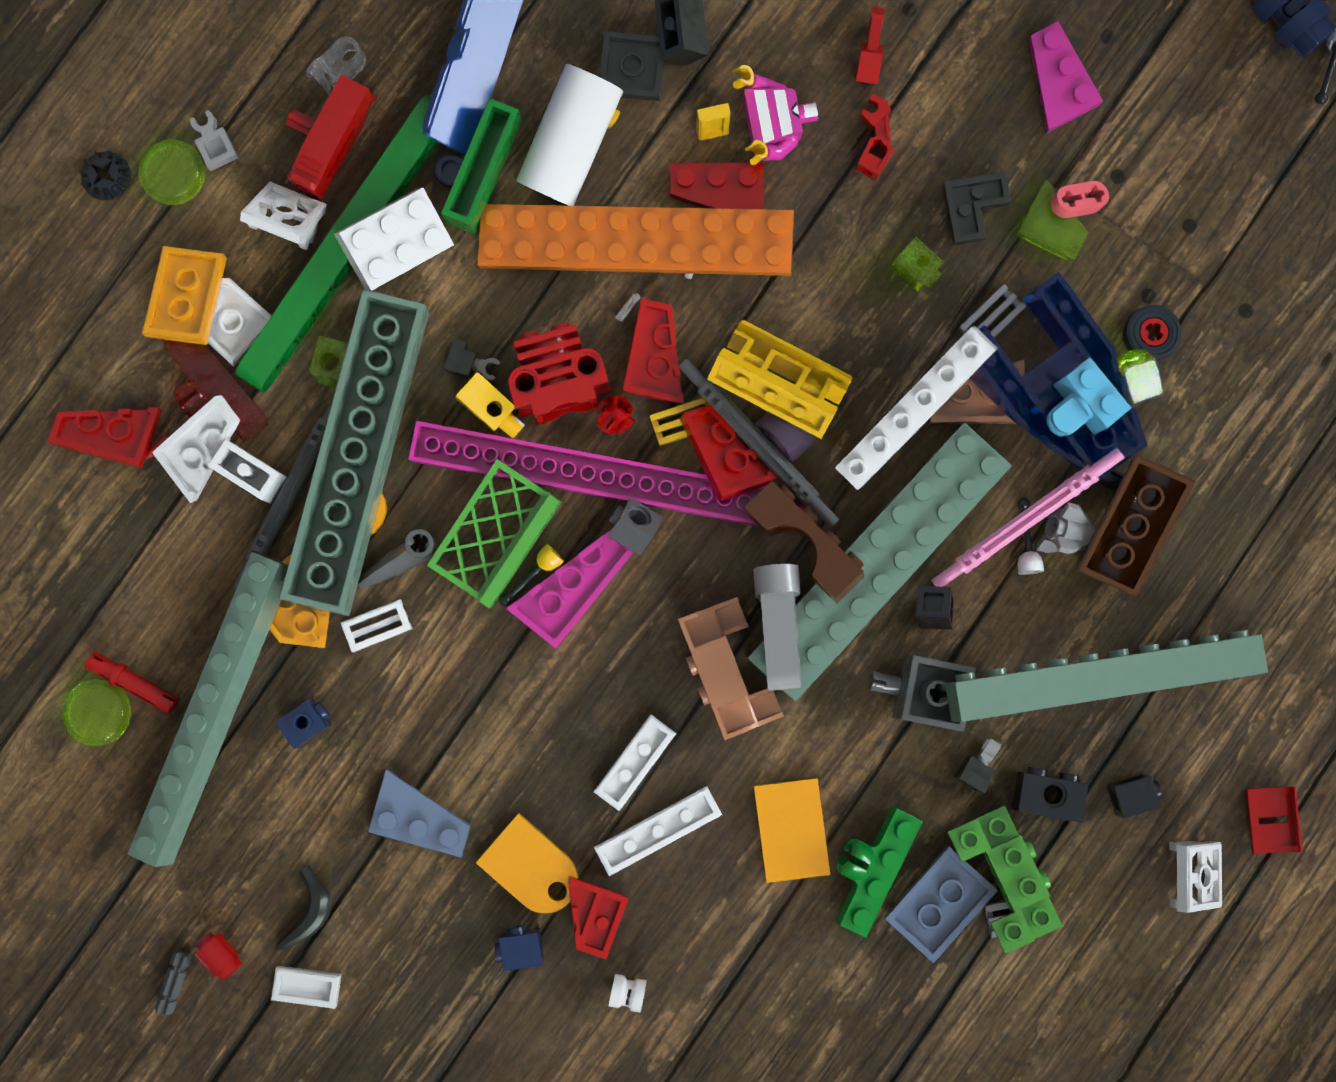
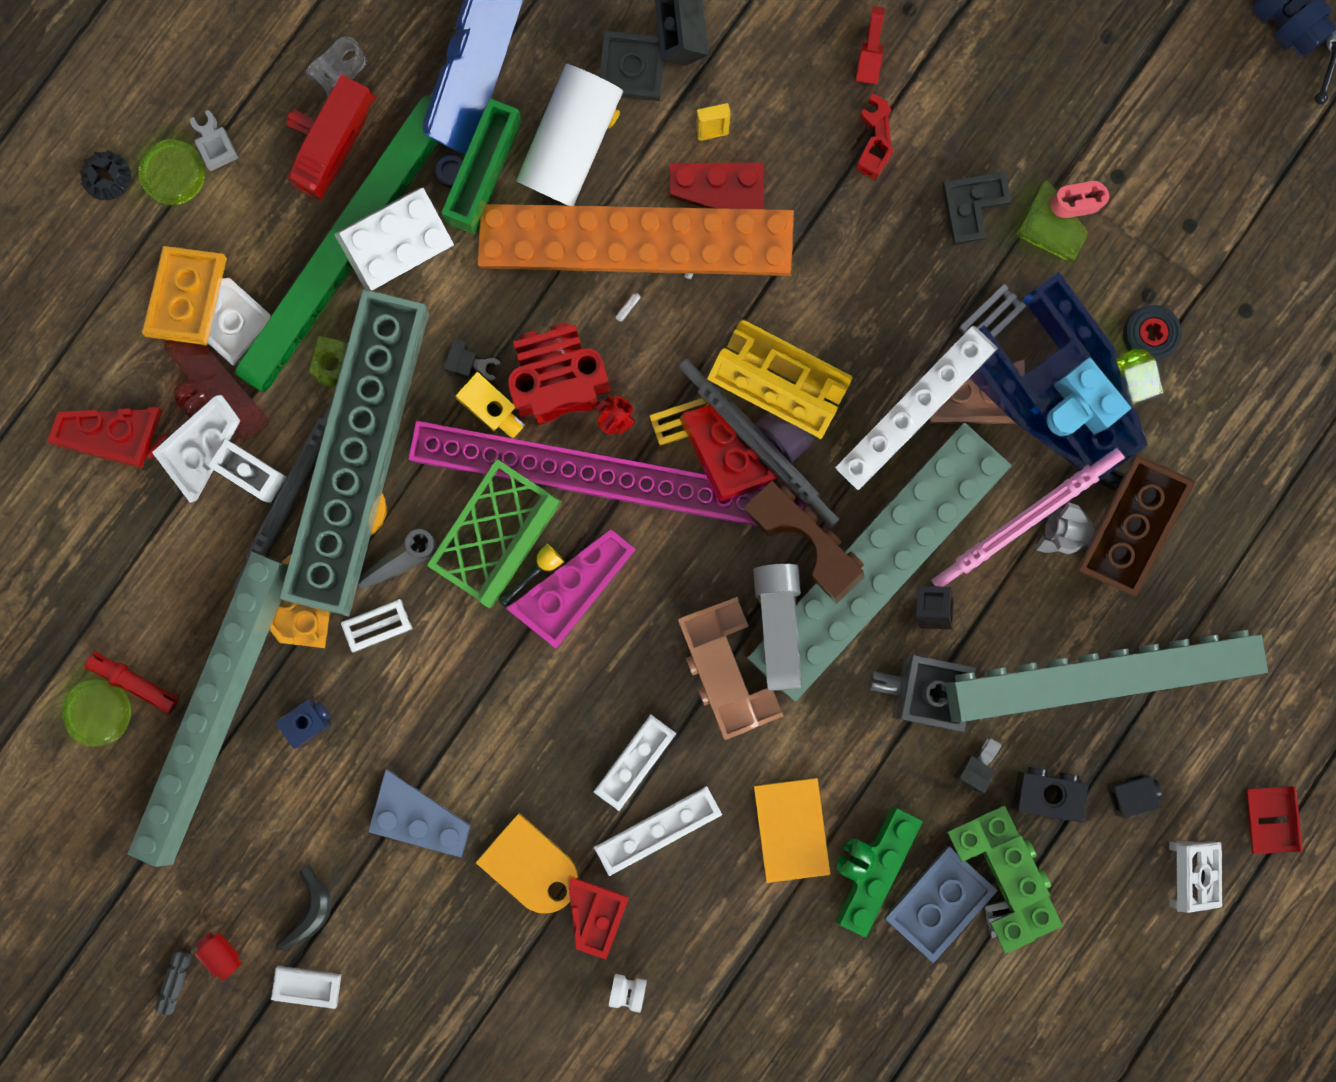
white piece [240,182,327,250] -> none
dark blue brick [495,925,544,971] -> none
dark grey brick [608,498,663,555] -> none
red wing [621,298,684,405] -> none
torso [733,65,818,165] -> none
clear neon green brick [891,237,944,292] -> none
white hinge [1017,498,1044,575] -> none
dark pink wing [1028,21,1103,134] -> none

